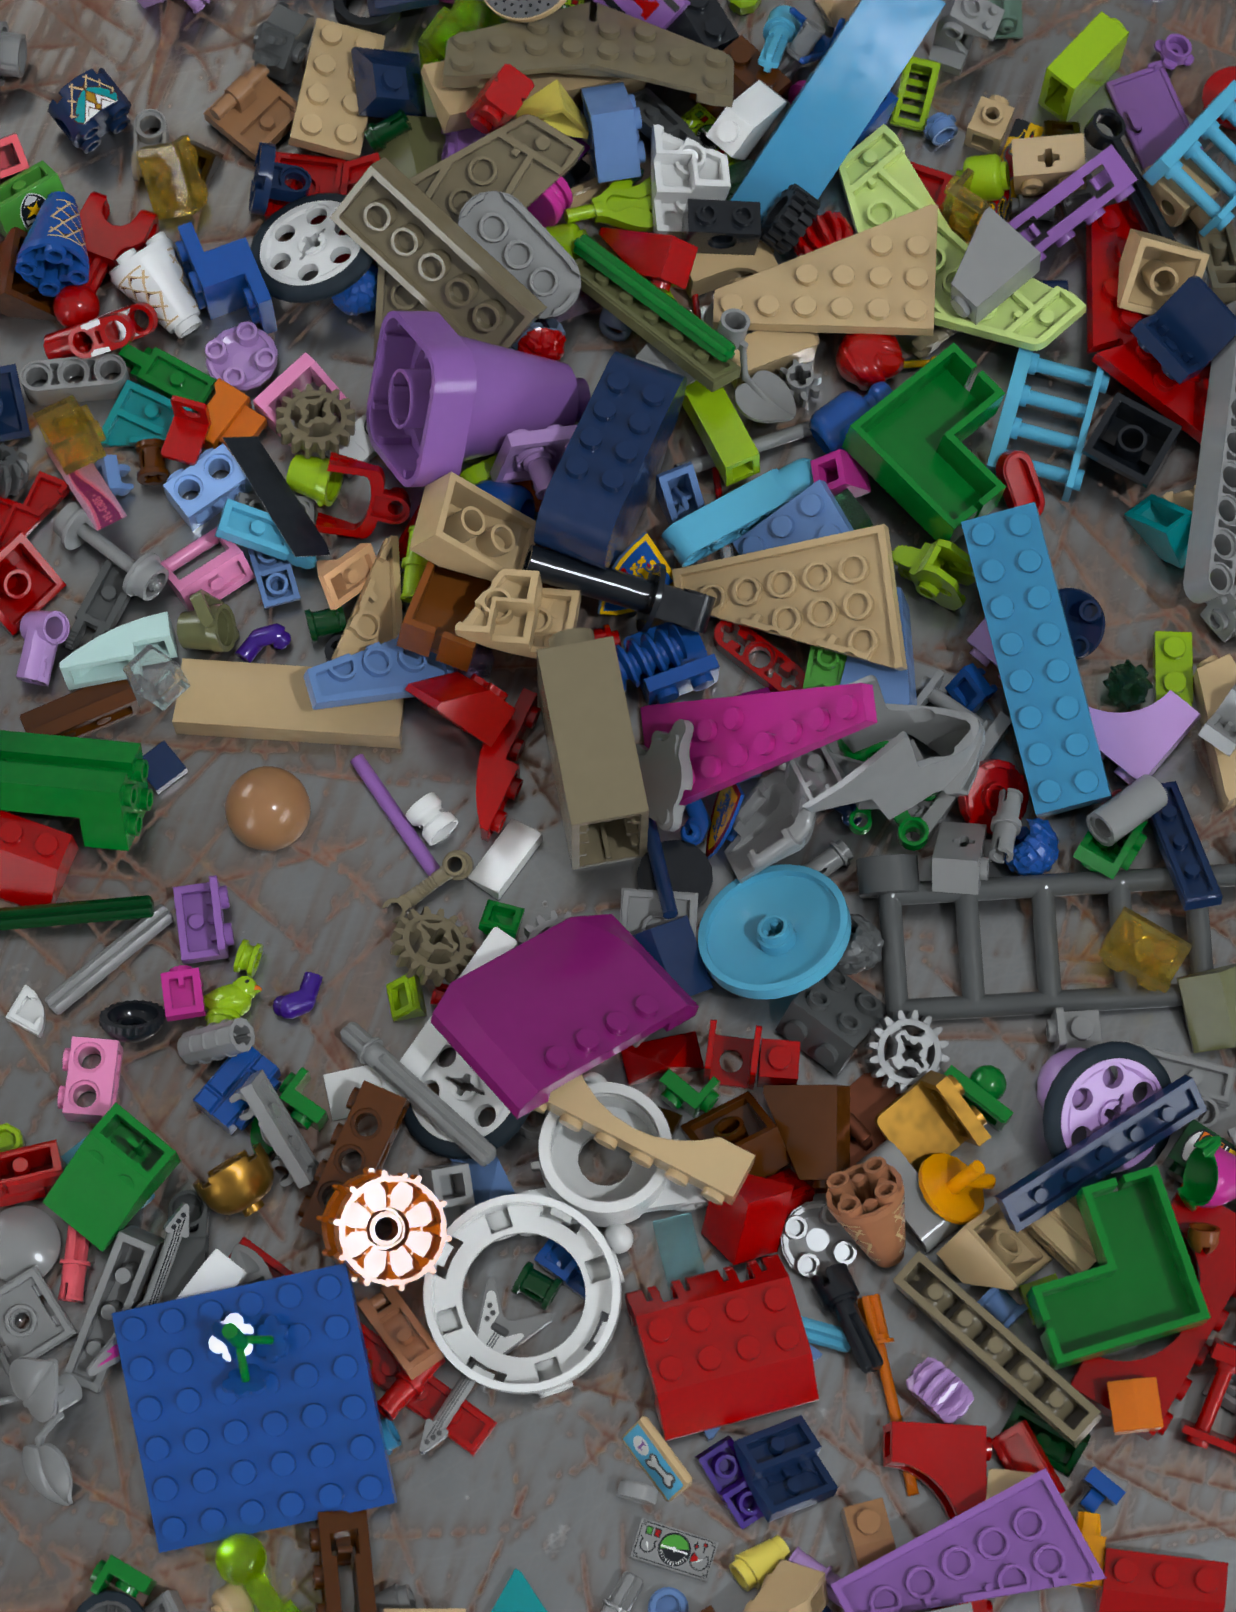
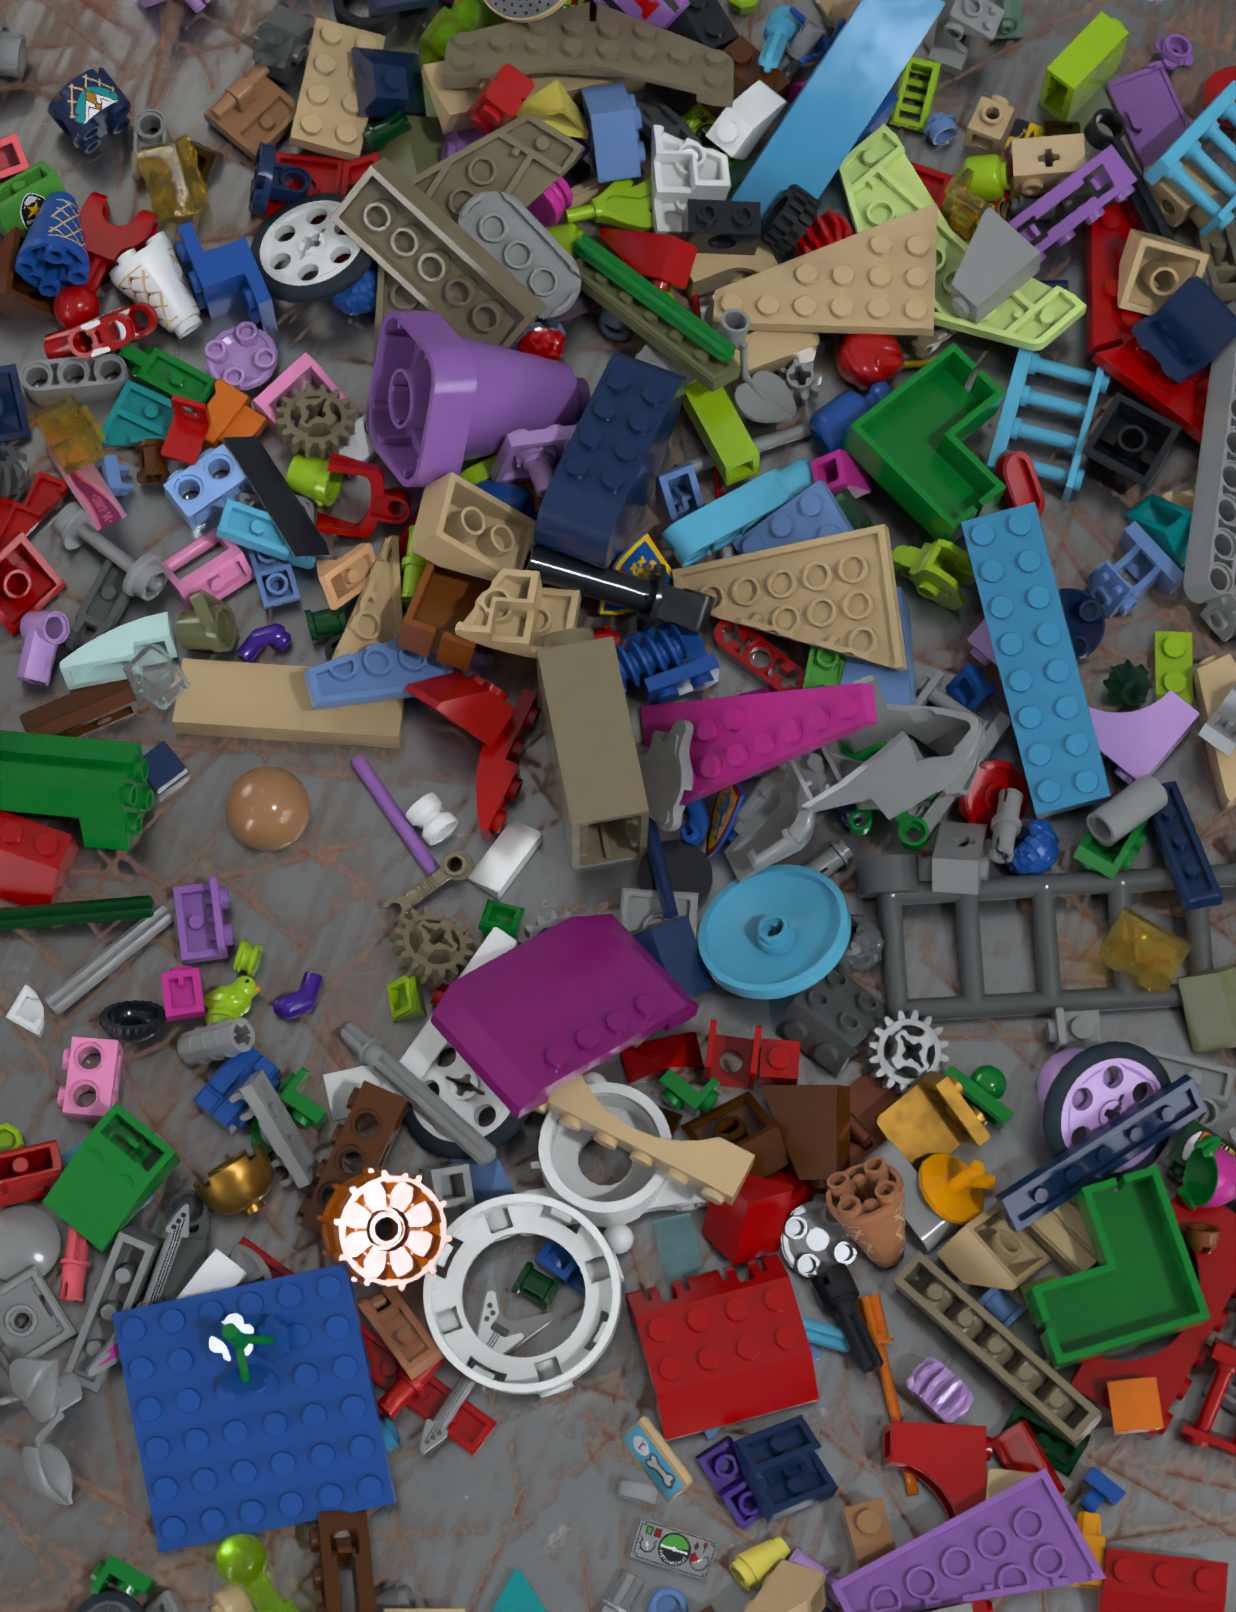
none -> medium blue tile [1084,521,1184,619]

